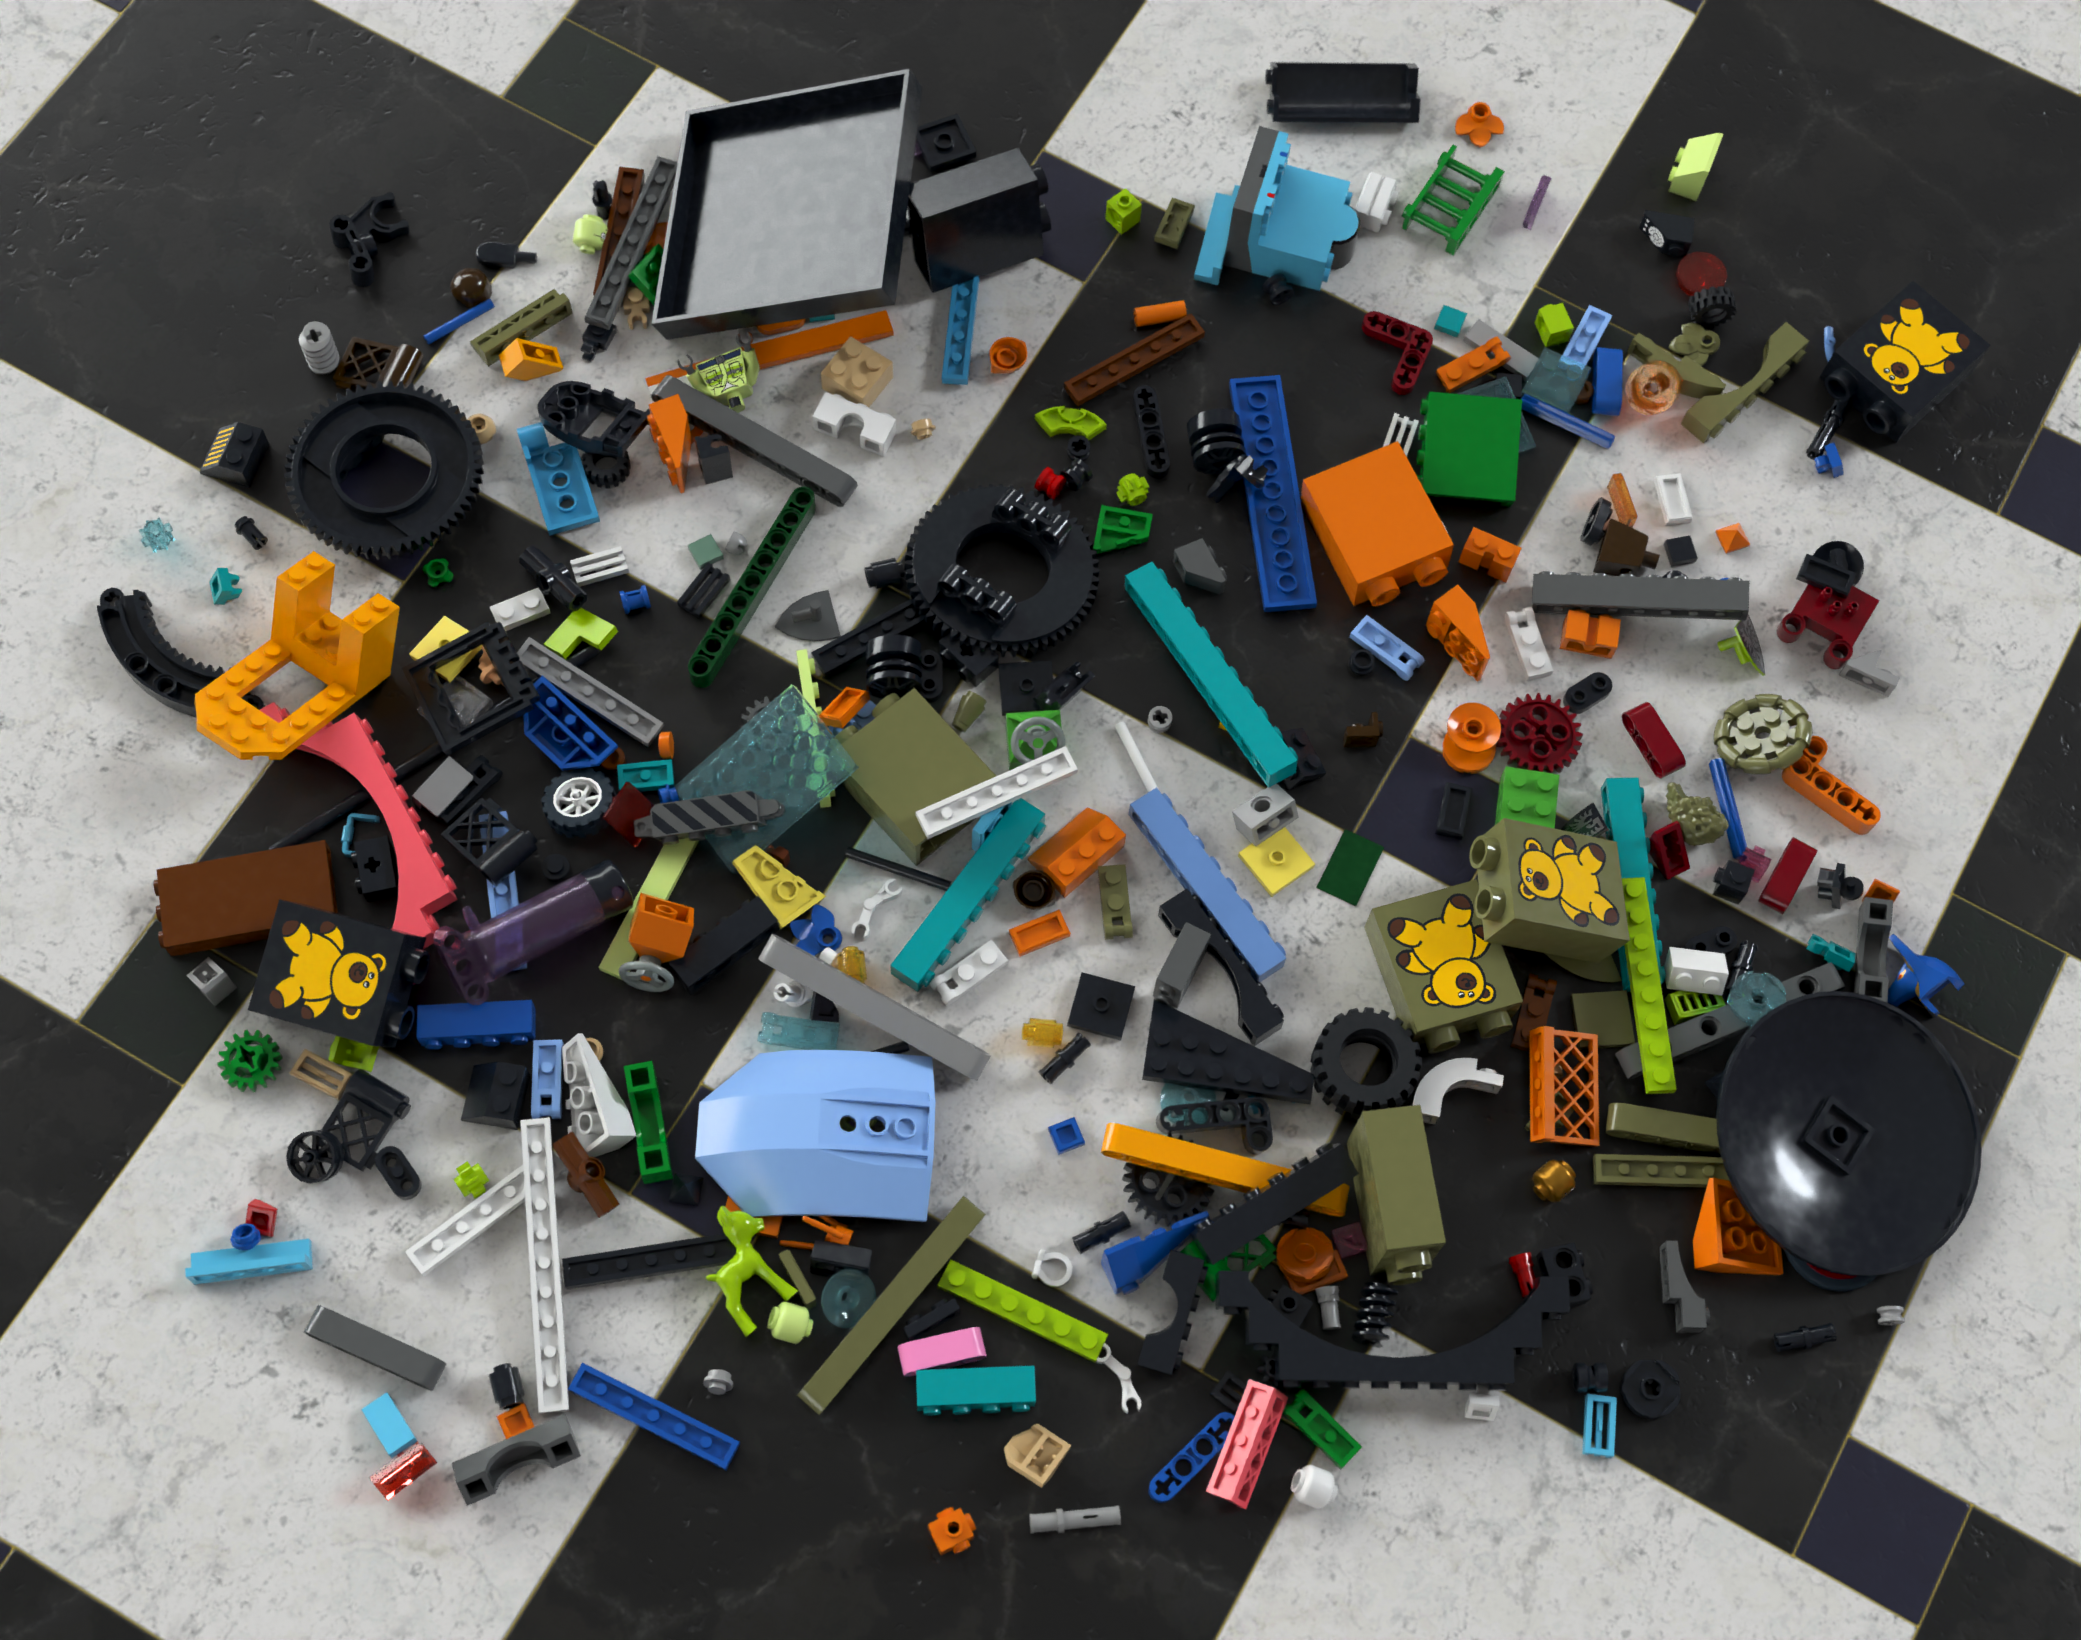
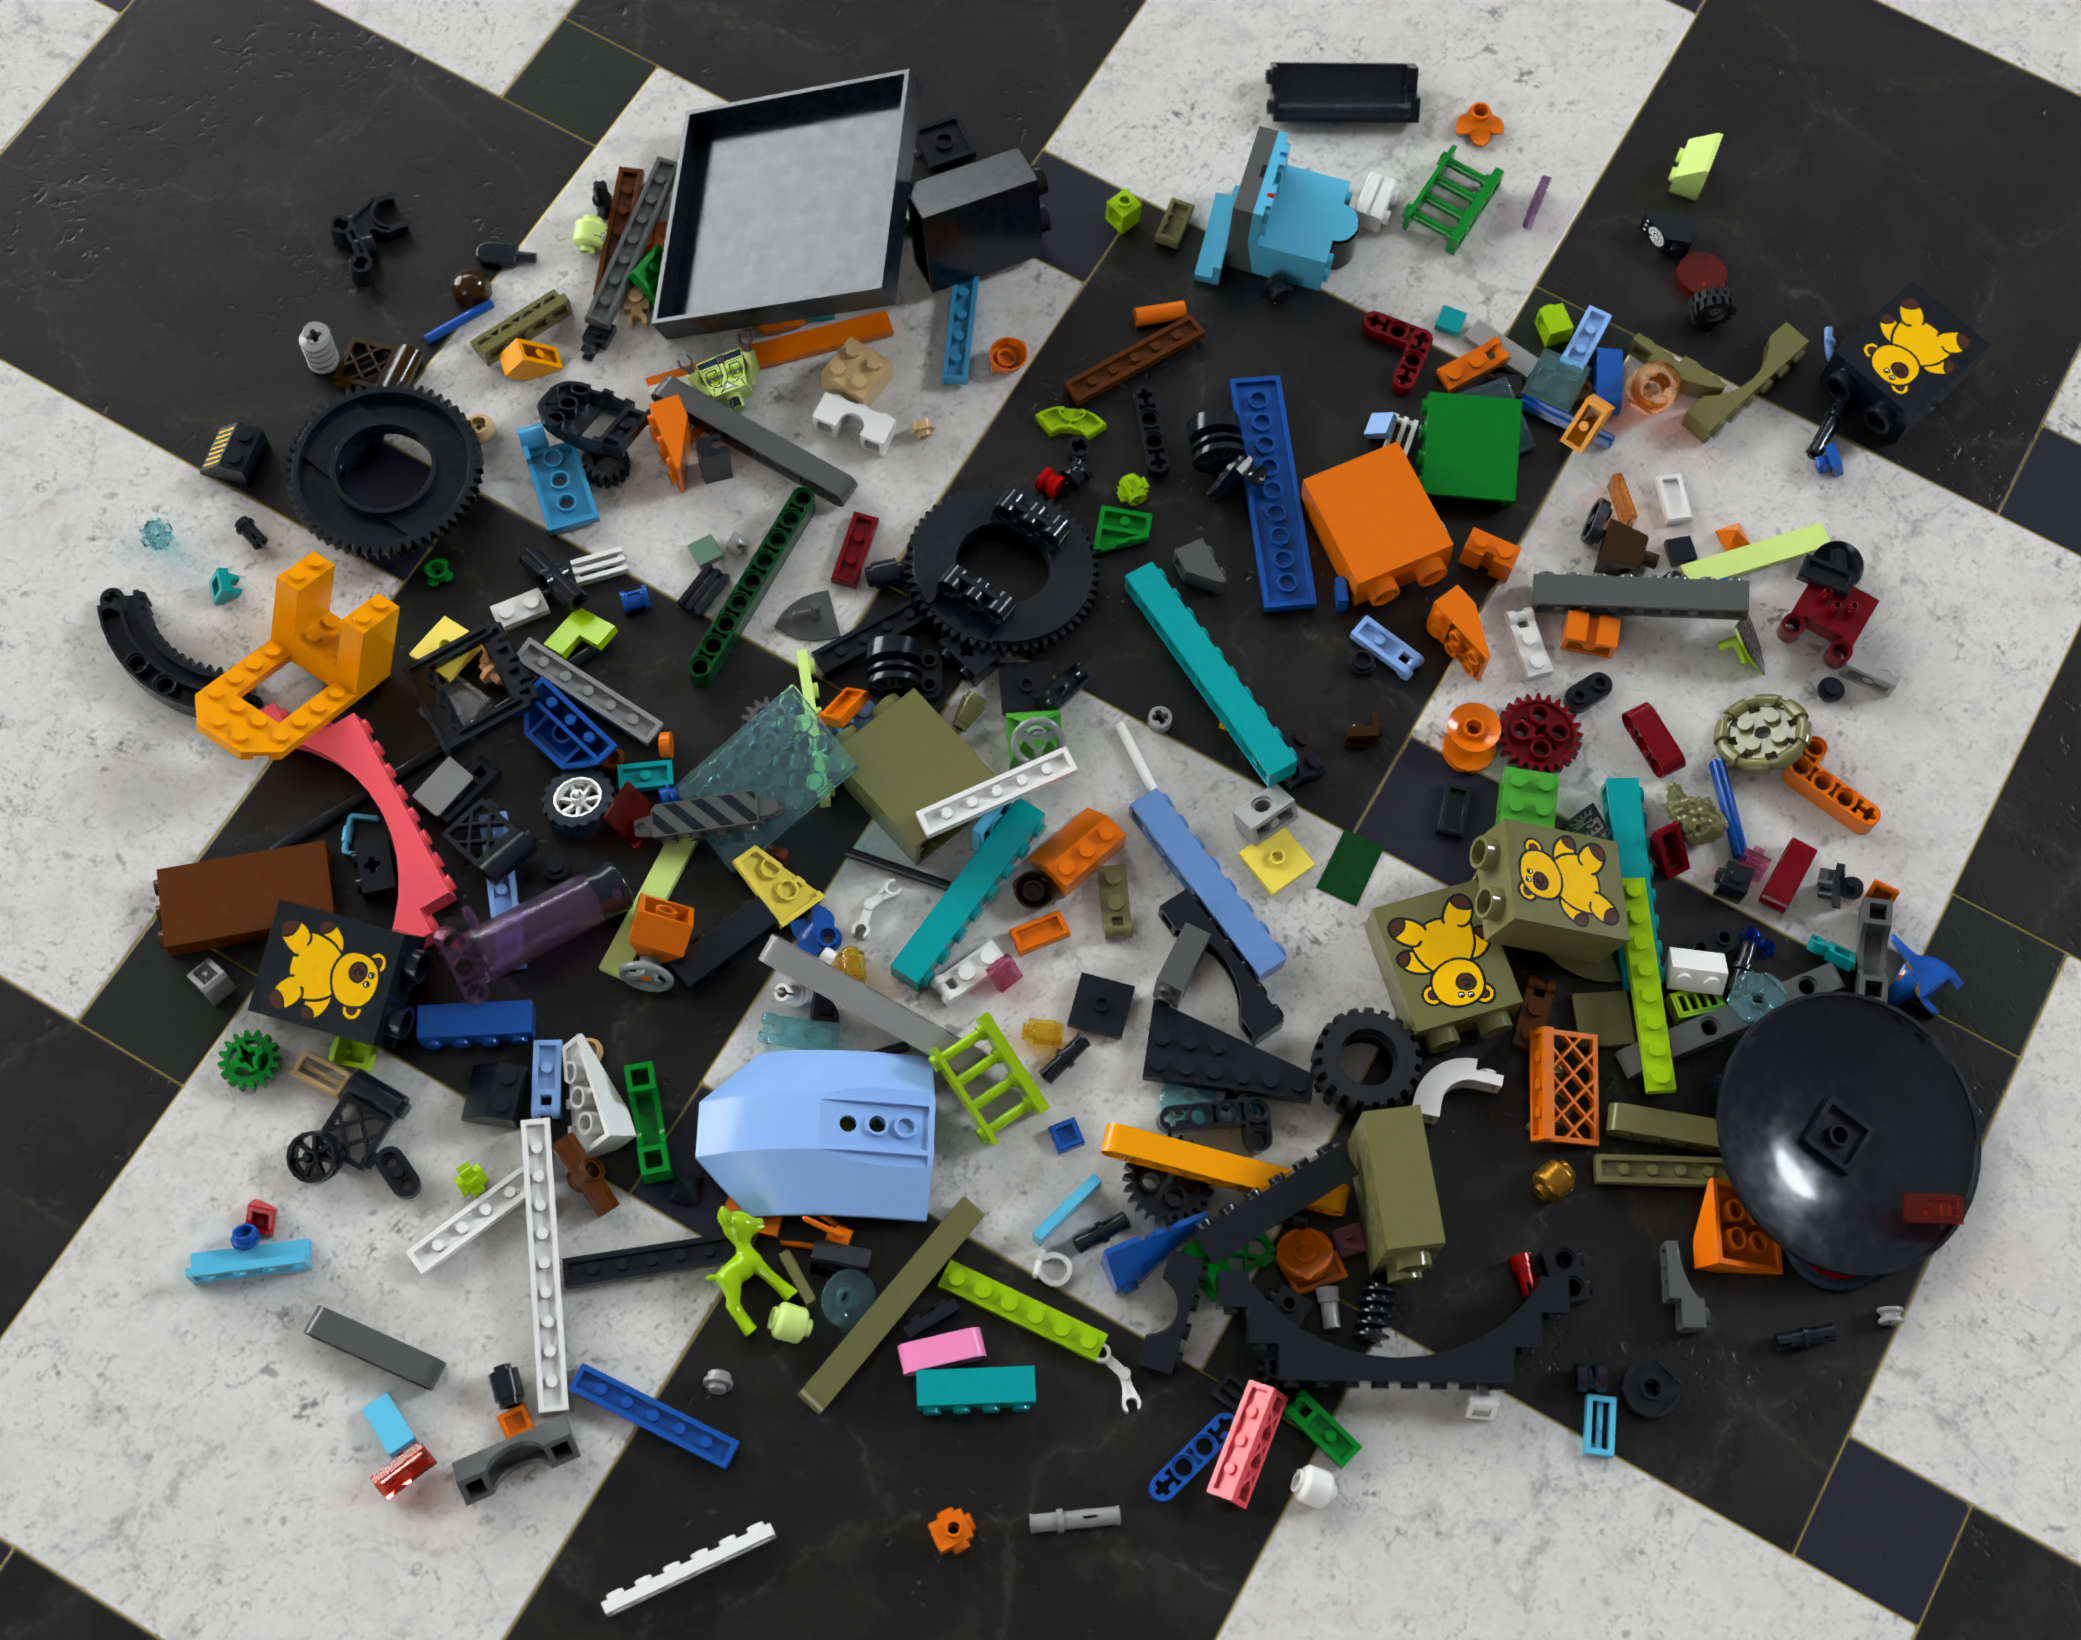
tan slope [1004,1424,1071,1488] -> none
olive plate [1669,323,1720,366] -> none
none -> white plate [601,1521,777,1617]
none -> dark red tile [831,511,879,589]
none -> lime fence [928,1012,1050,1146]
none -> clear pink tile [985,953,1023,993]
none -> medium azure tile [1033,1174,1102,1247]
none -> blue tile [1334,577,1349,612]
none -> light blue tile [1364,412,1397,439]
none -> light orange slope [1560,394,1615,454]
none -> yellowish green tile [1678,522,1831,580]
none -> clear blue piece [1740,926,1776,958]
none -> black plate [1817,677,1845,703]
none -> clear red plate [1902,1193,1964,1225]

